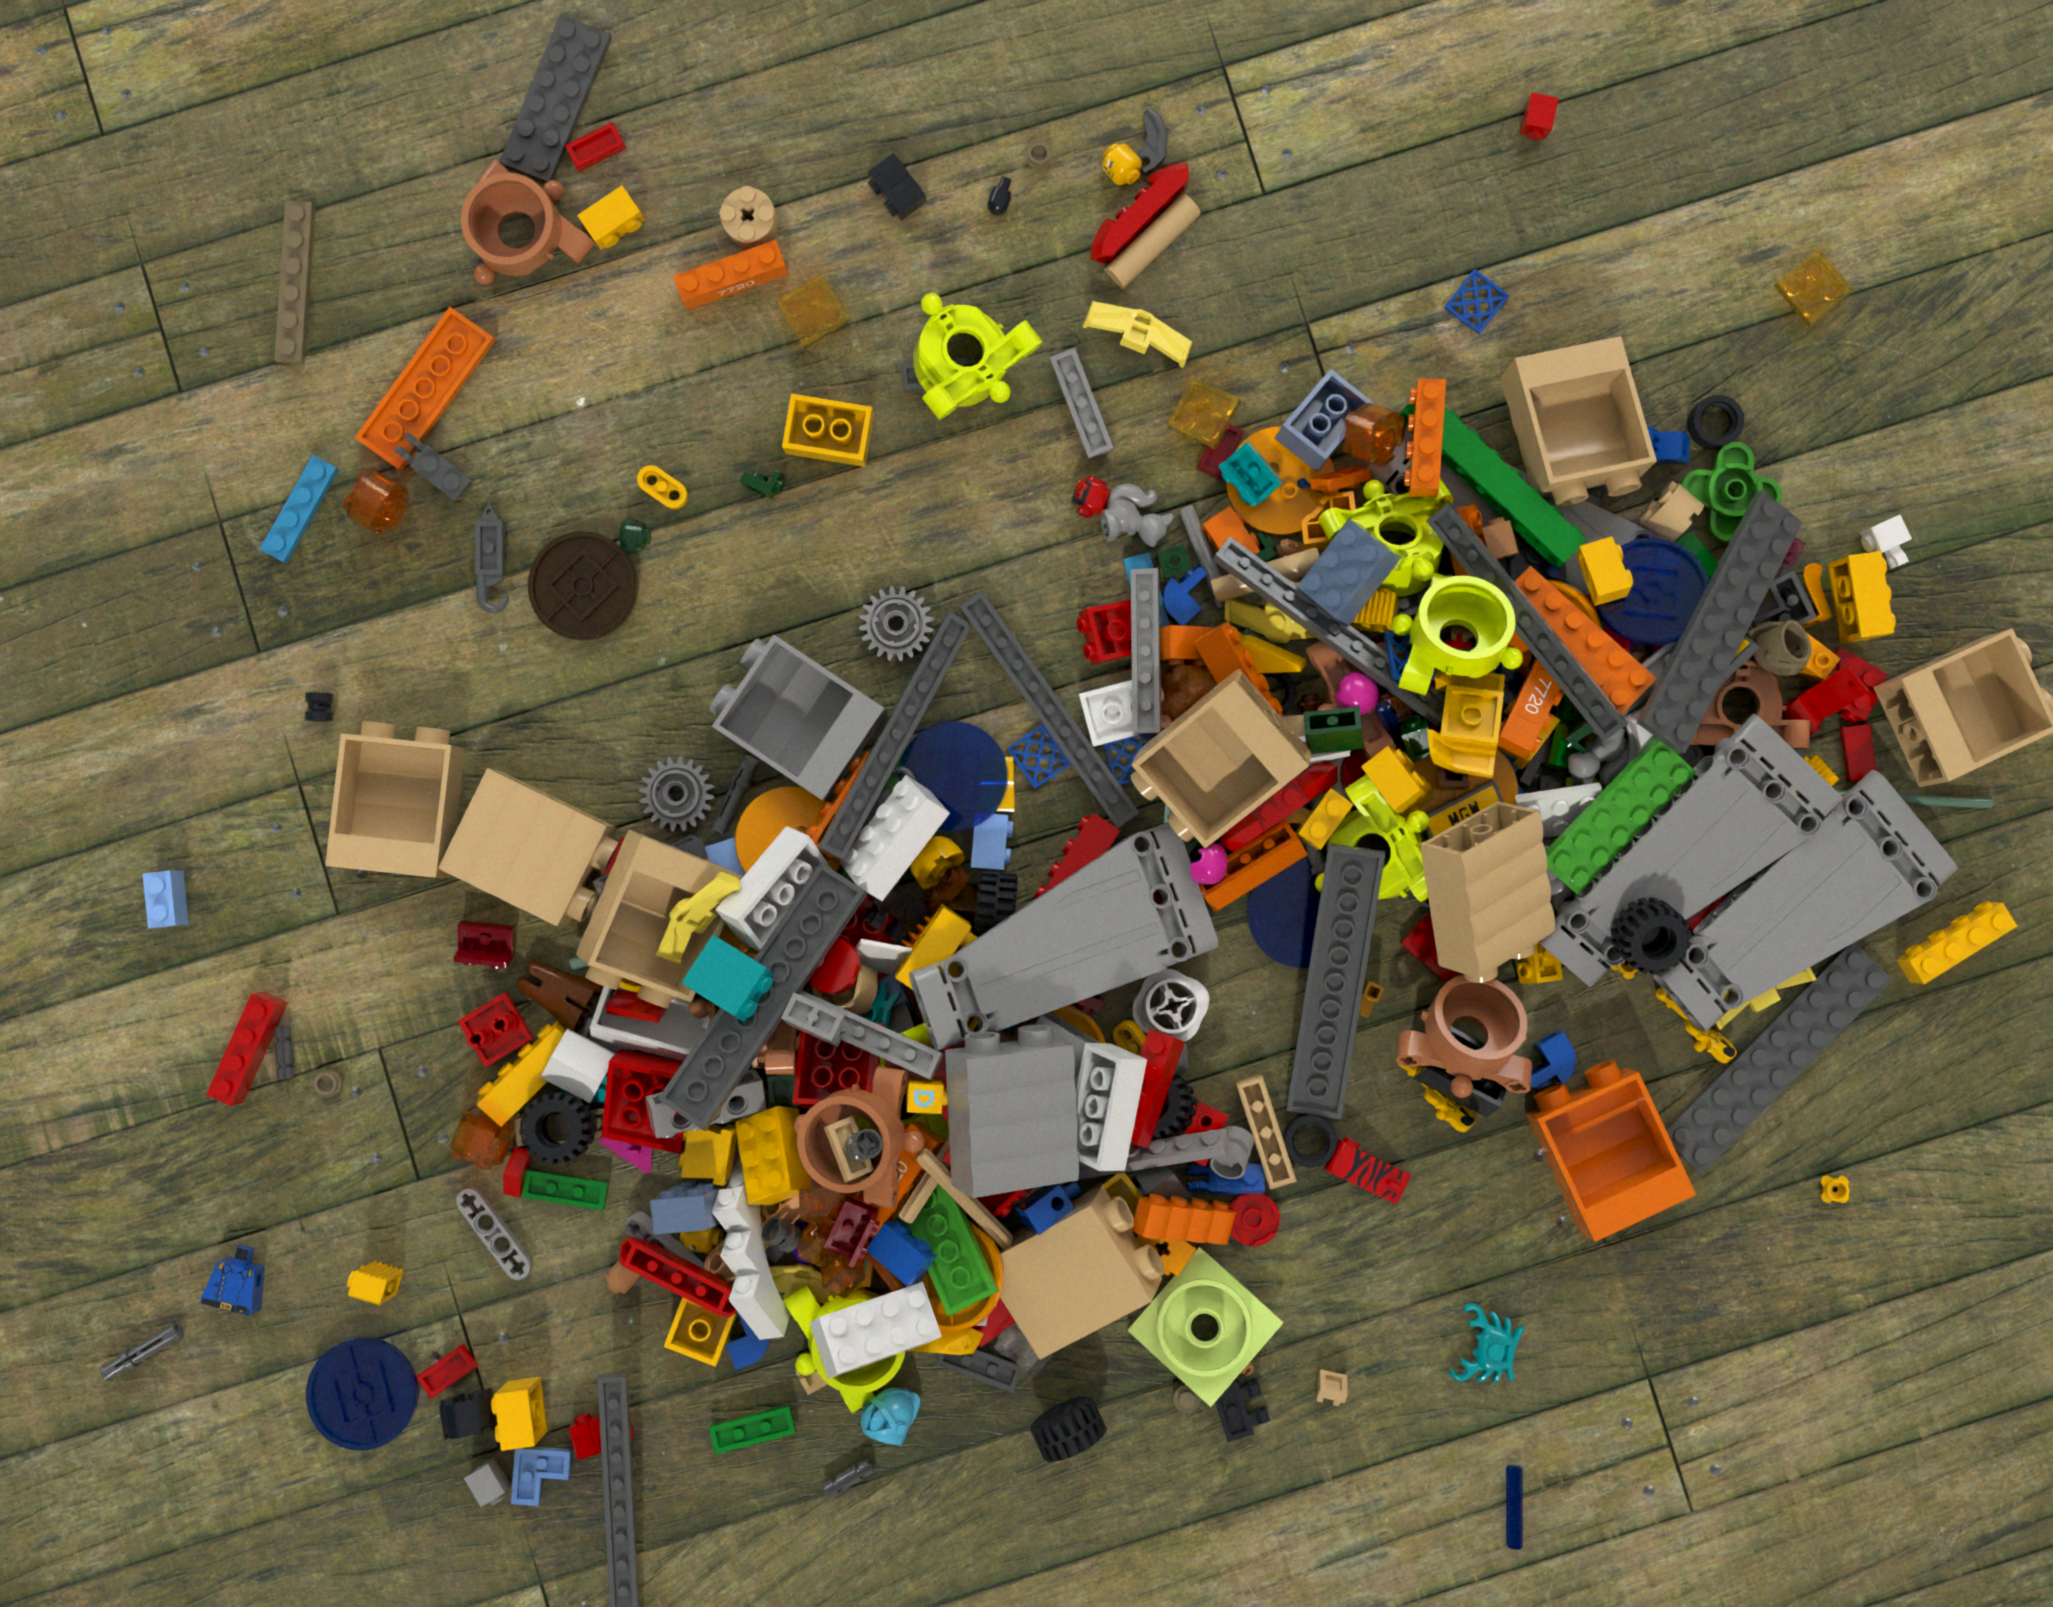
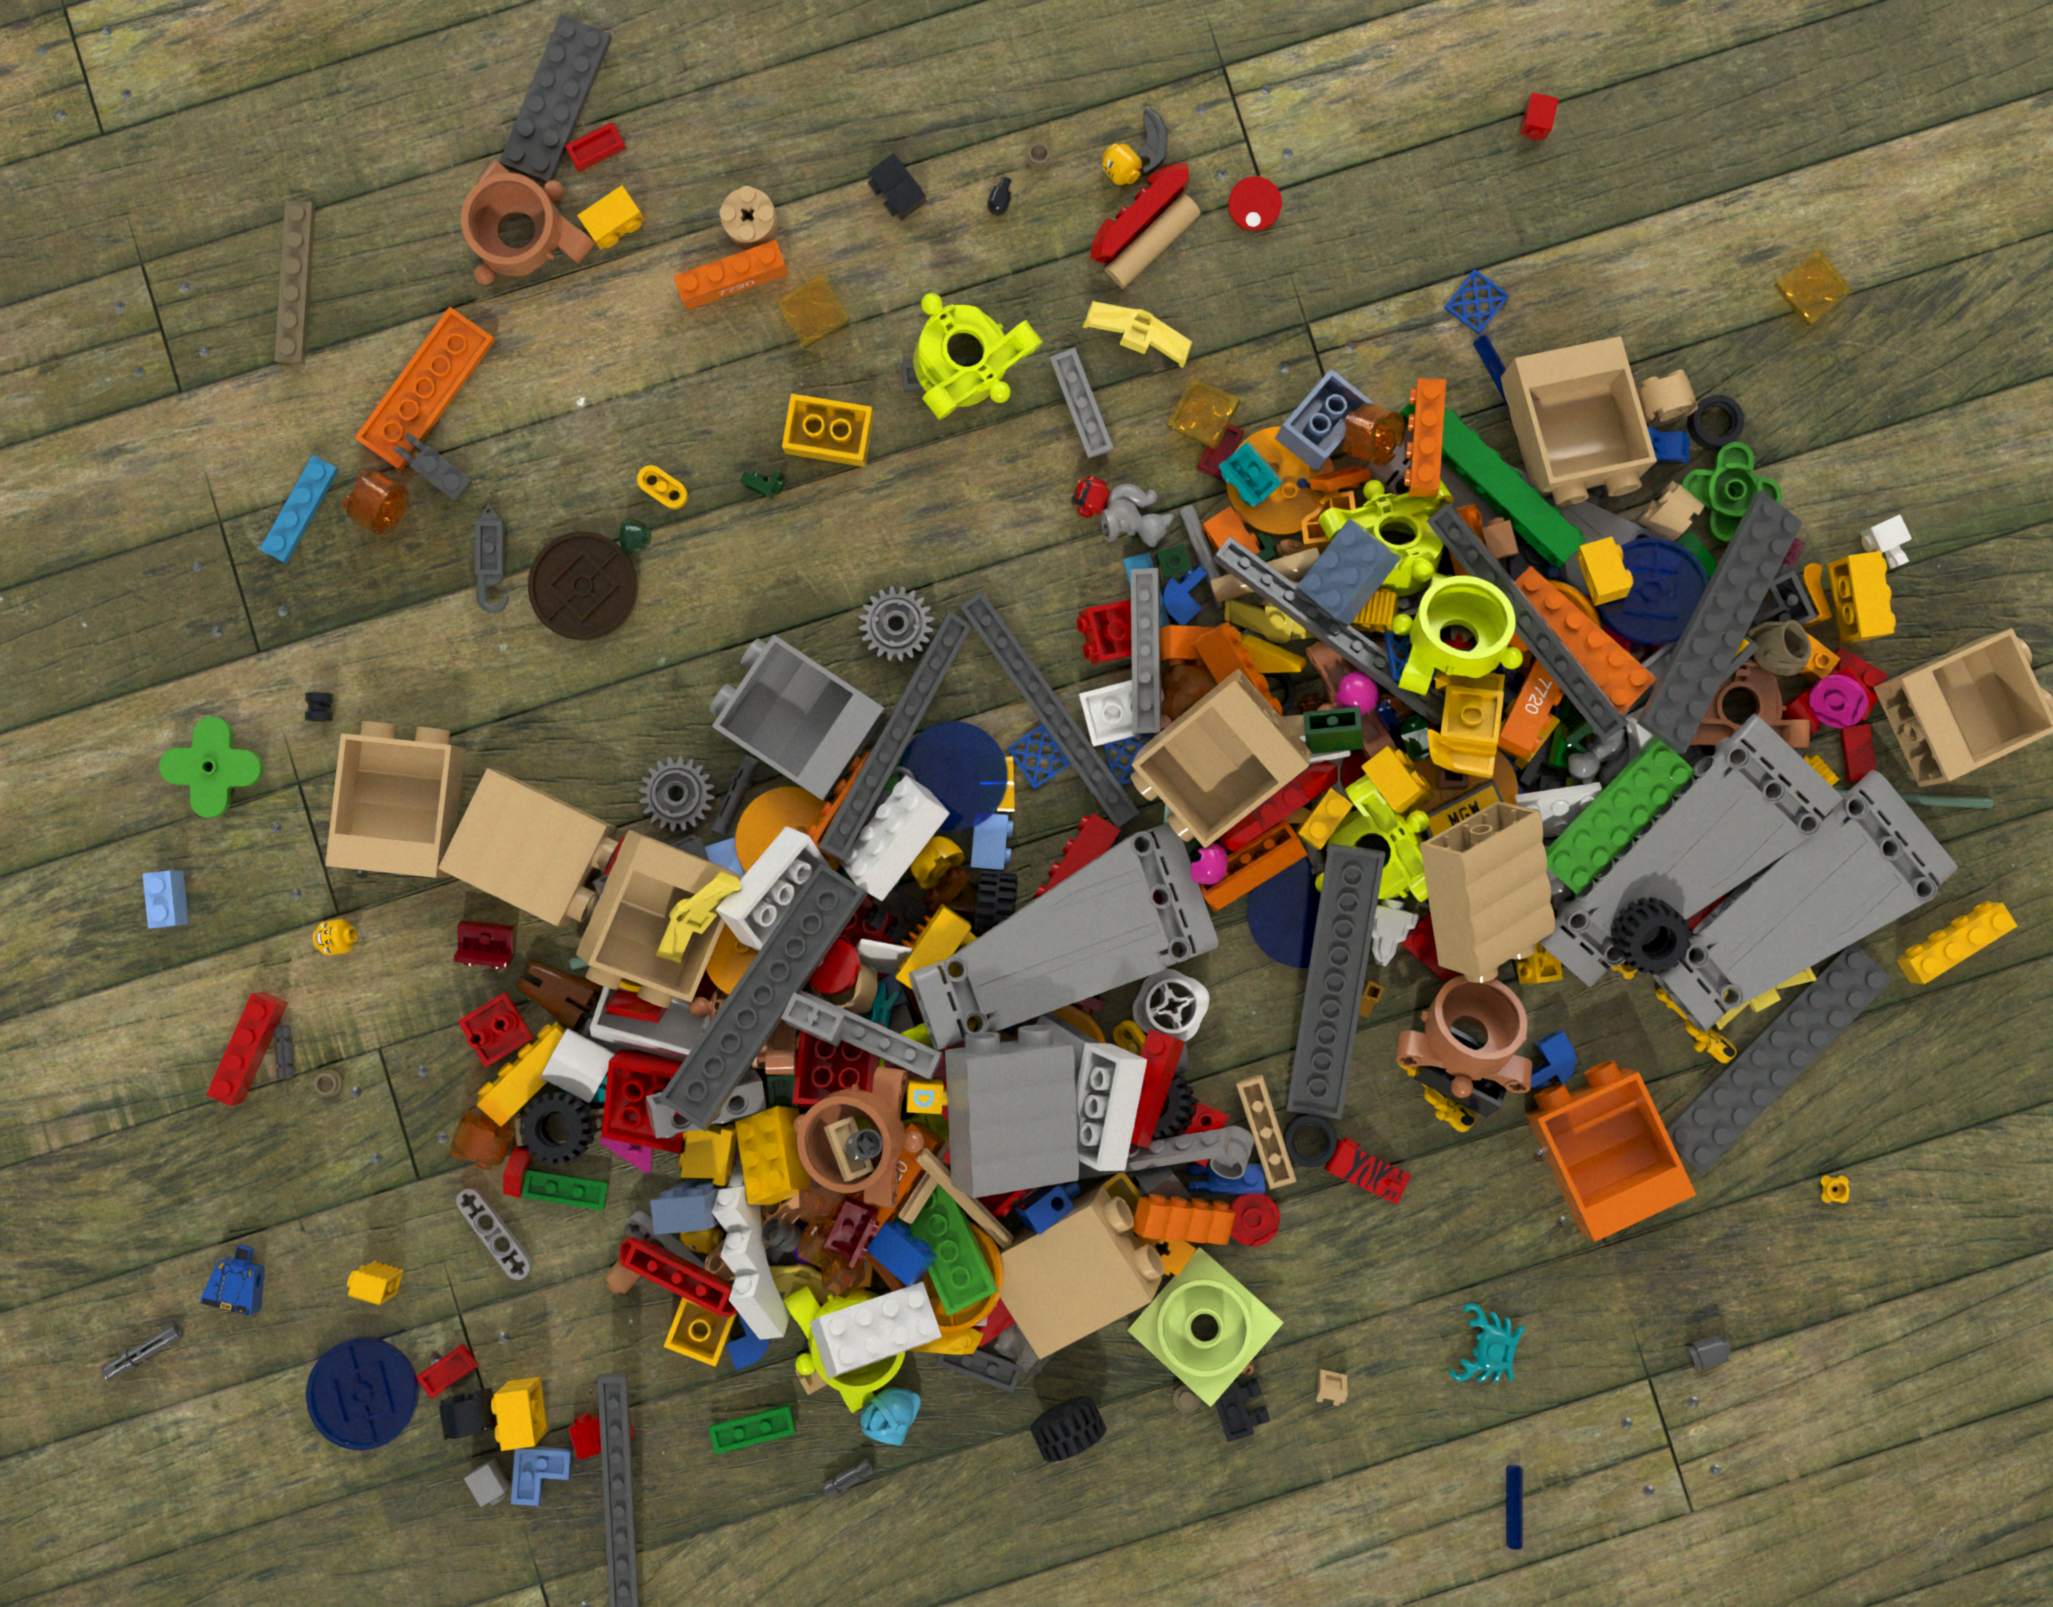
teal brick [681,935,775,1022] -> none
none -> bright green plant [159,717,264,818]
none -> yellow head [313,918,357,956]
none -> red tile [1228,176,1282,232]
none -> white rock [1371,899,1419,966]
none -> clear blue axle [1473,335,1510,410]
none -> tan brick [1637,369,1698,428]
none -> dark grey brick [1686,1335,1731,1370]
none -> dark pink tile [1809,674,1868,728]

